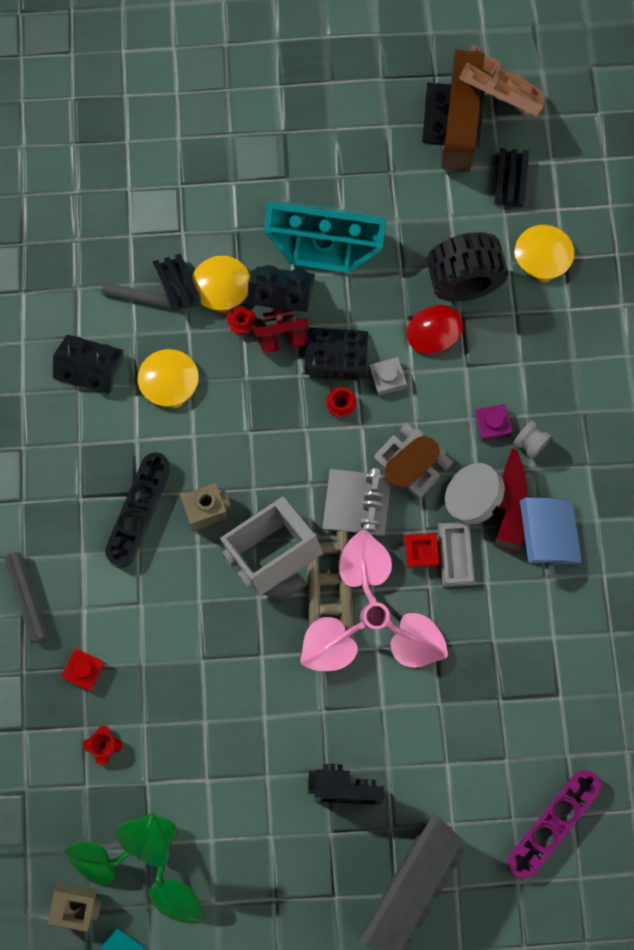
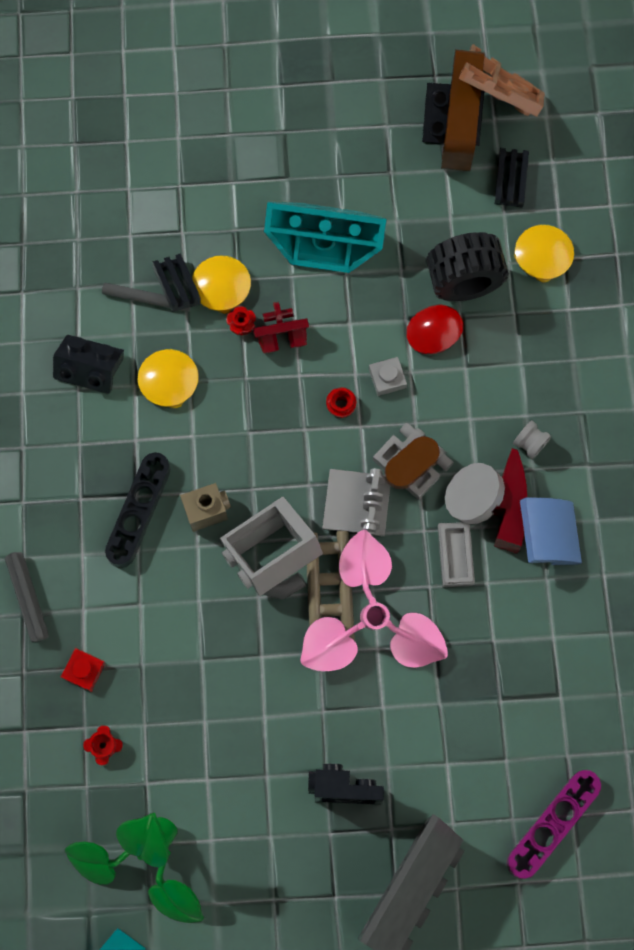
dark tan brick [47,880,102,932] -> none
black plate [247,265,315,312] -> none
black hinge [304,327,368,381] -> none
red plate [404,533,439,569] -> none
magenta plate [474,404,512,442] -> none

